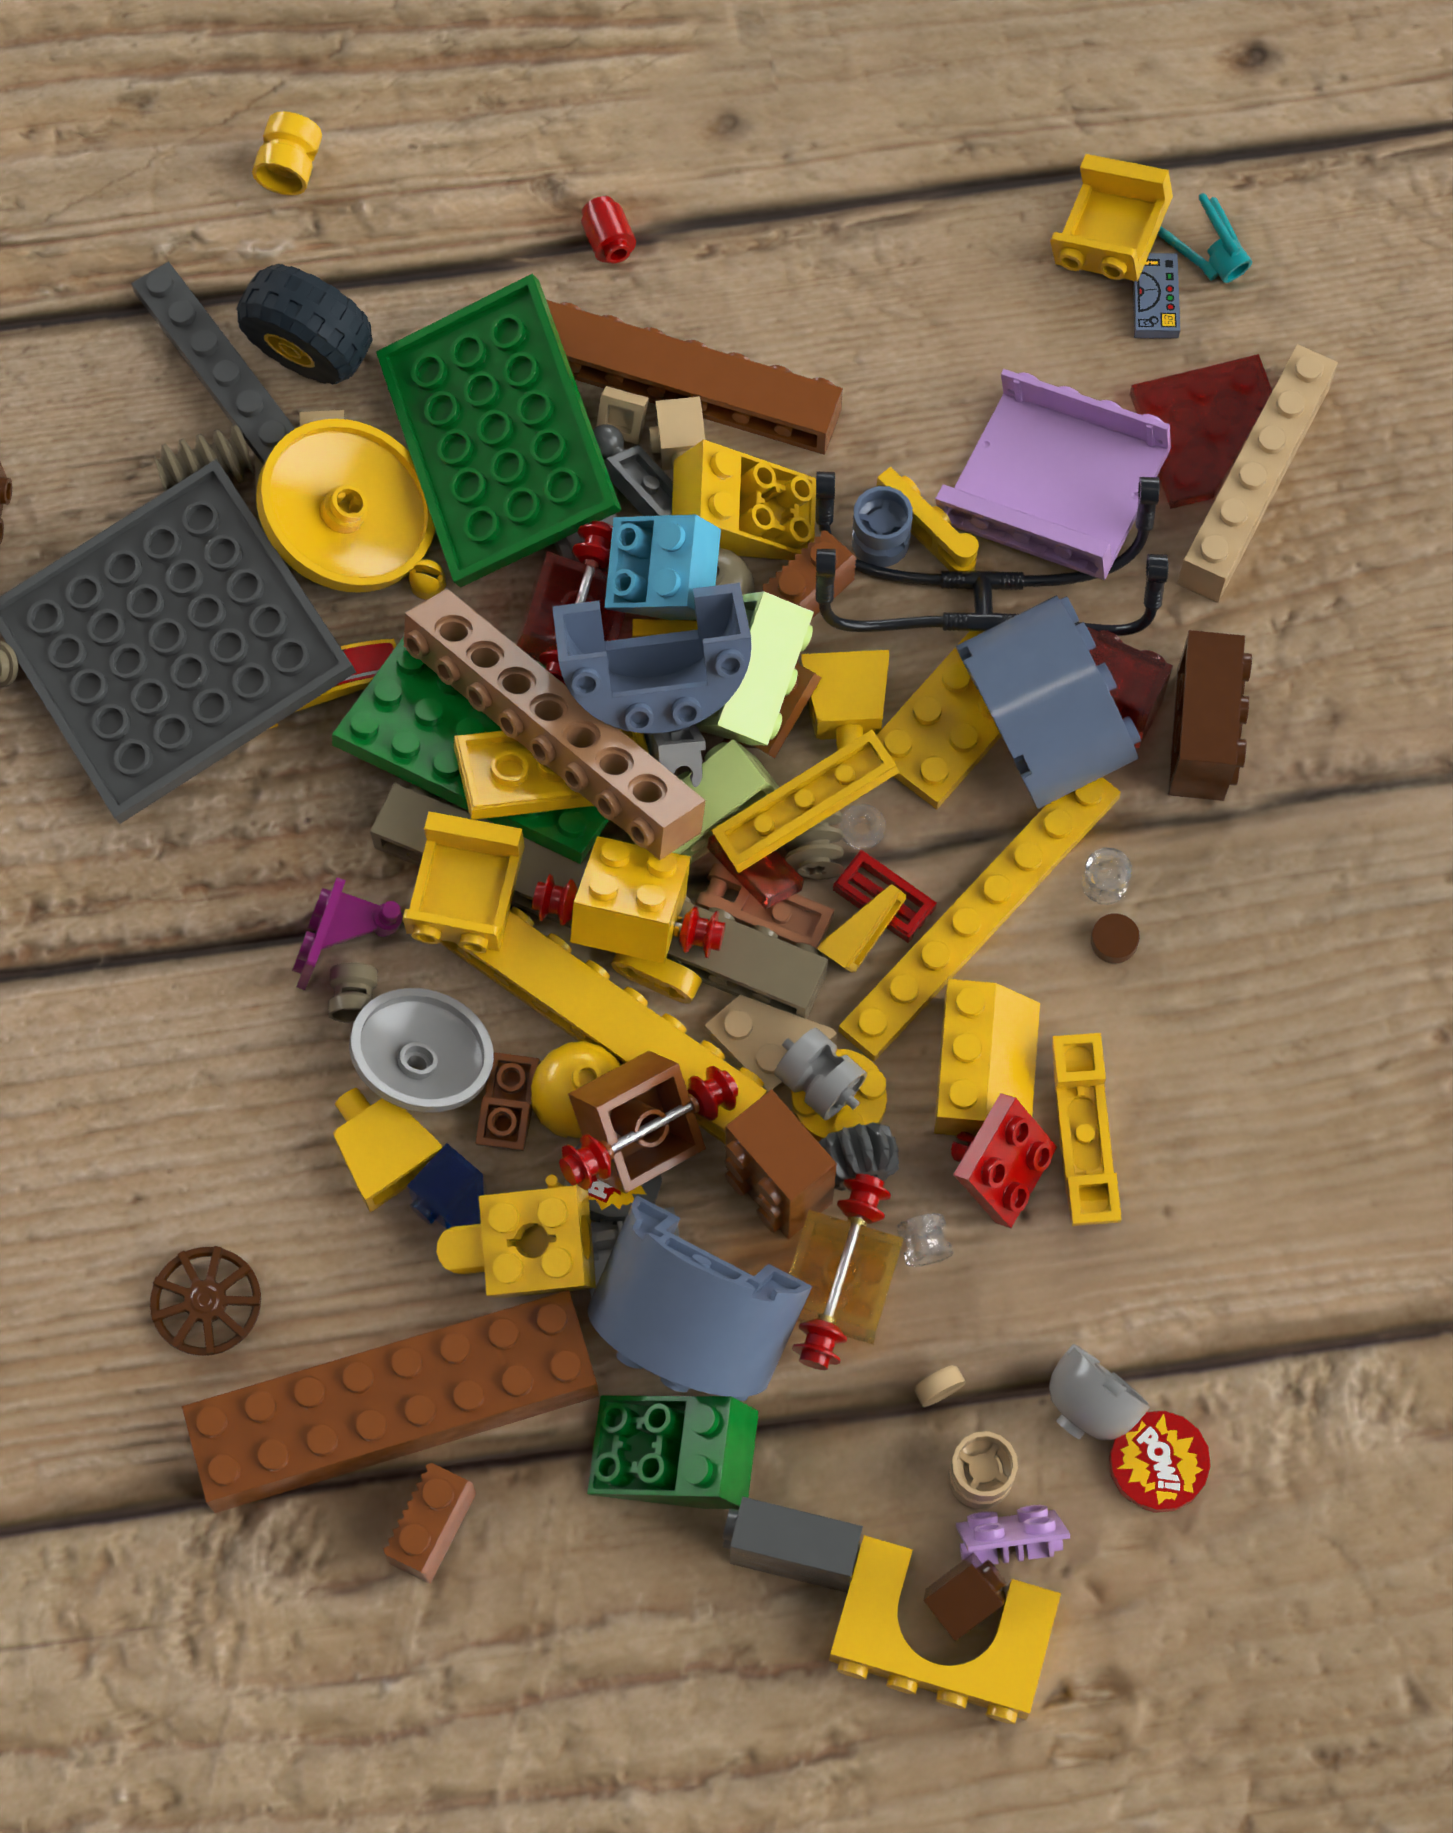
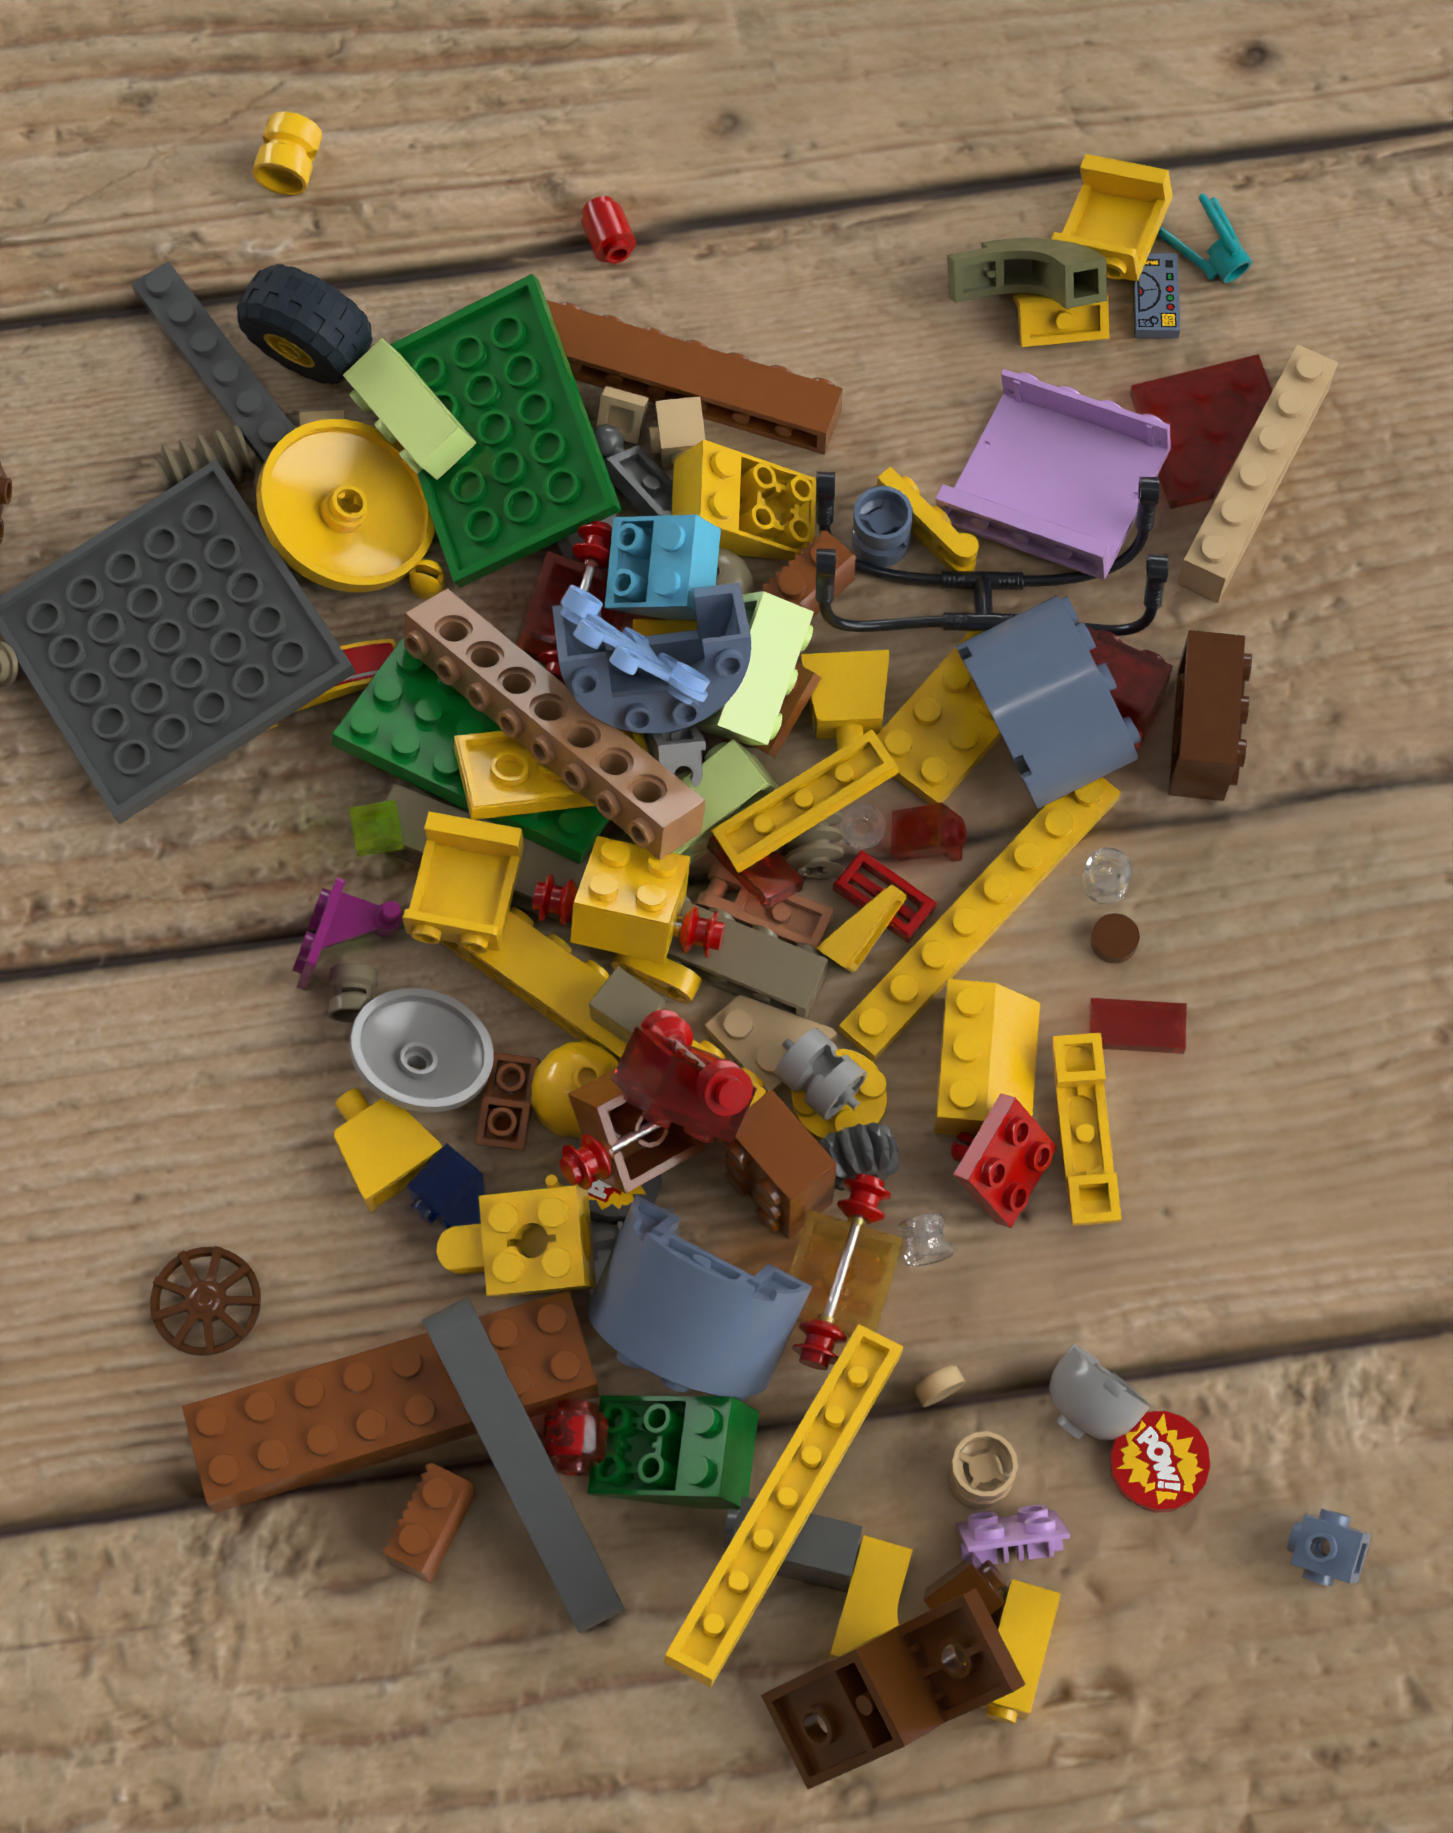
none -> yellowish green brick [343,338,476,480]
none -> clear neon green tile [349,800,404,857]
none -> dark grey beam [422,1297,625,1634]
none -> clear red head [542,1399,608,1476]
none -> light blue plant [560,585,710,705]
none -> dark tan brick [589,966,666,1051]
none -> clear red brick [611,1009,757,1143]
none -> yellow plate [664,1324,903,1688]
none -> reddish brown bracket [761,1588,1026,1790]
none -> clear red bracket [890,802,967,862]
none -> olive arch [947,238,1107,309]
none -> yellow panel [1013,293,1110,347]
none -> clear red tile [1089,998,1187,1054]
none -> sand blue brick [1287,1508,1372,1586]

